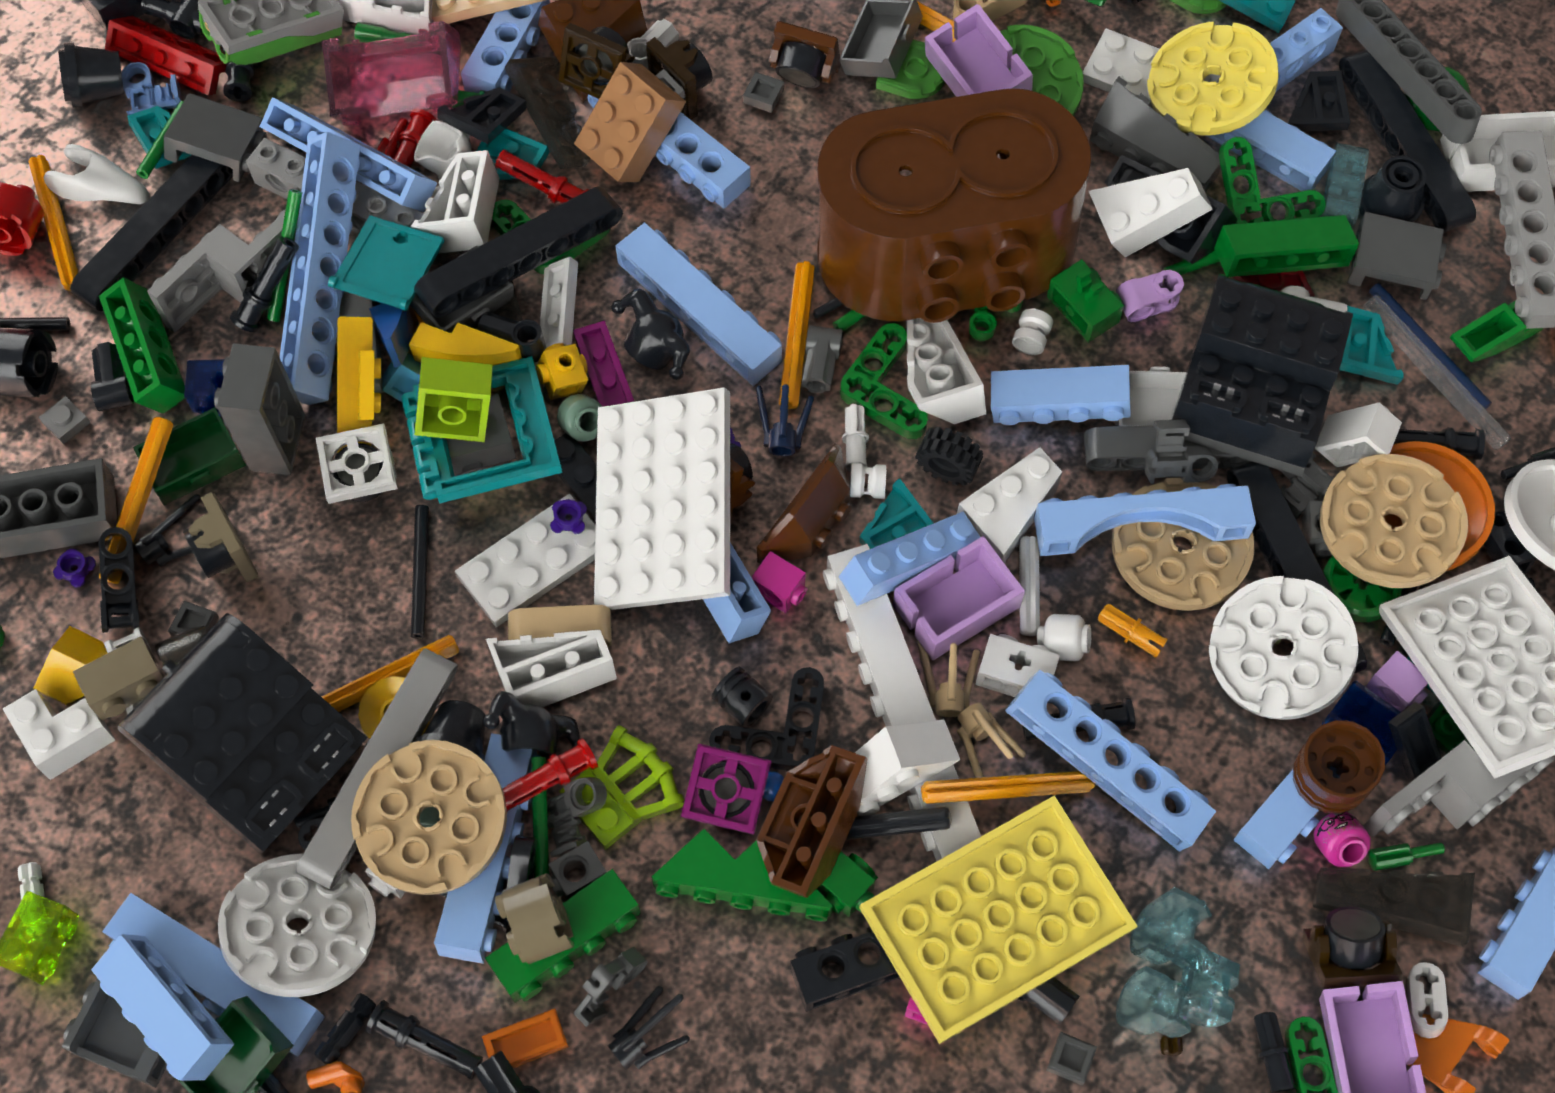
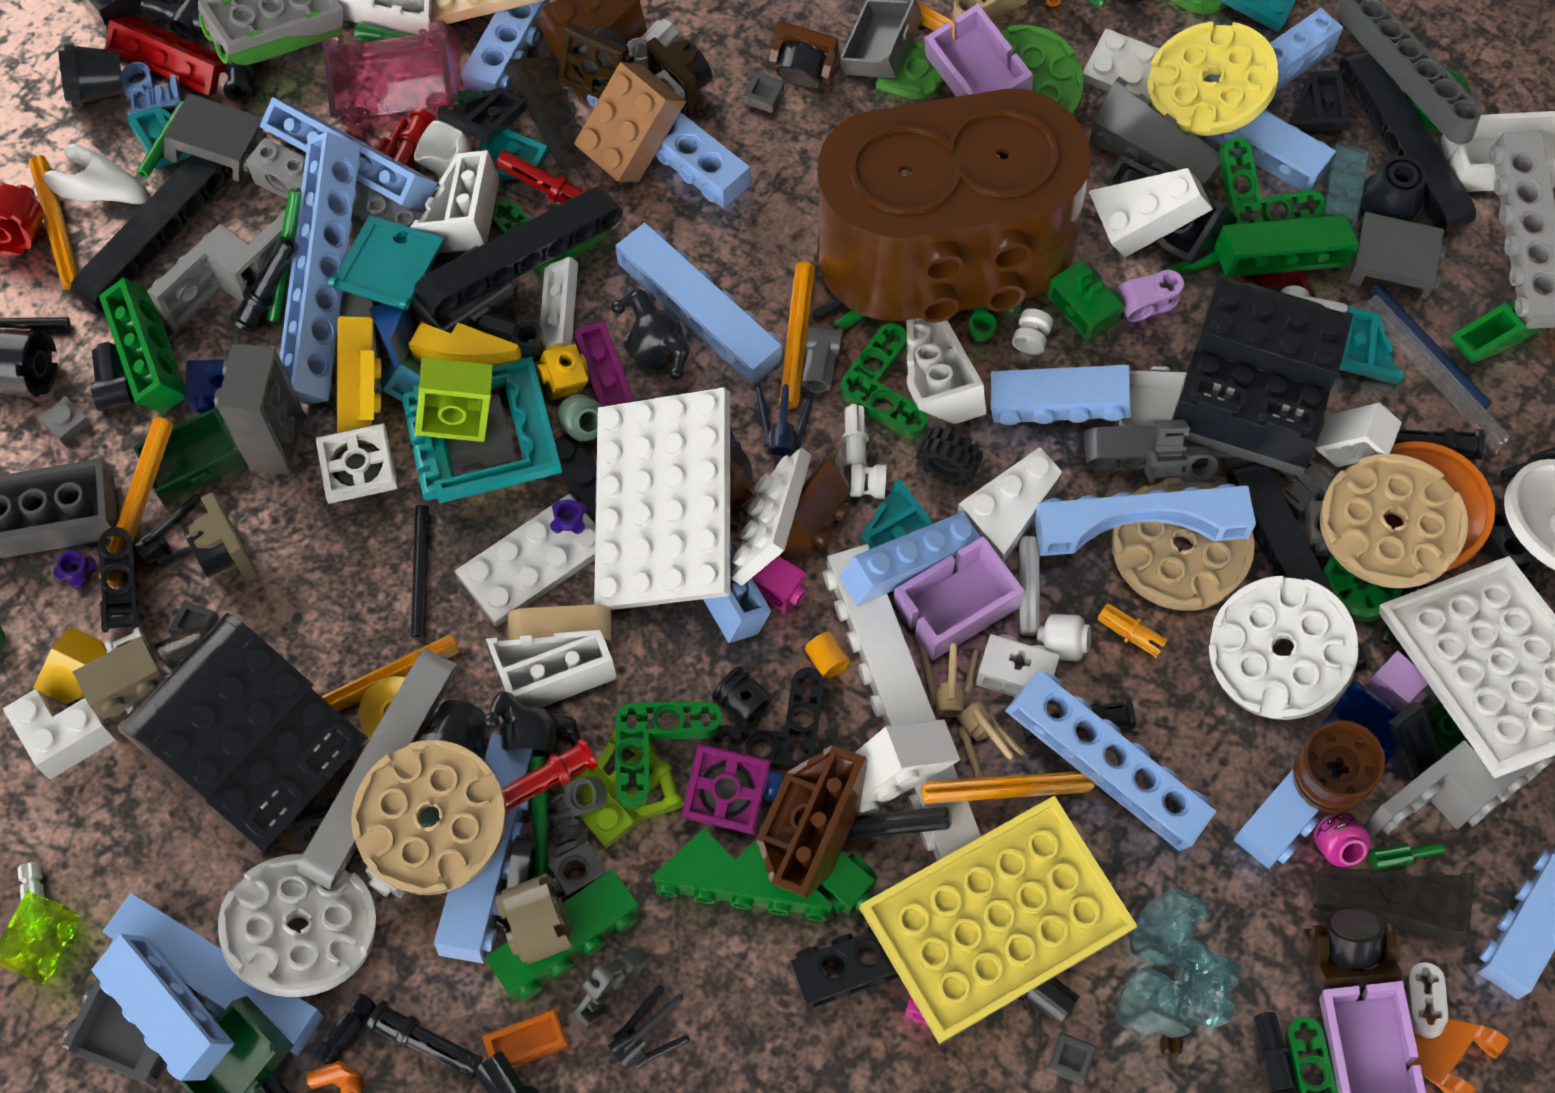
none -> green beam [615,701,722,810]
none -> white plate [730,447,812,586]
none -> light orange beam [804,631,850,679]

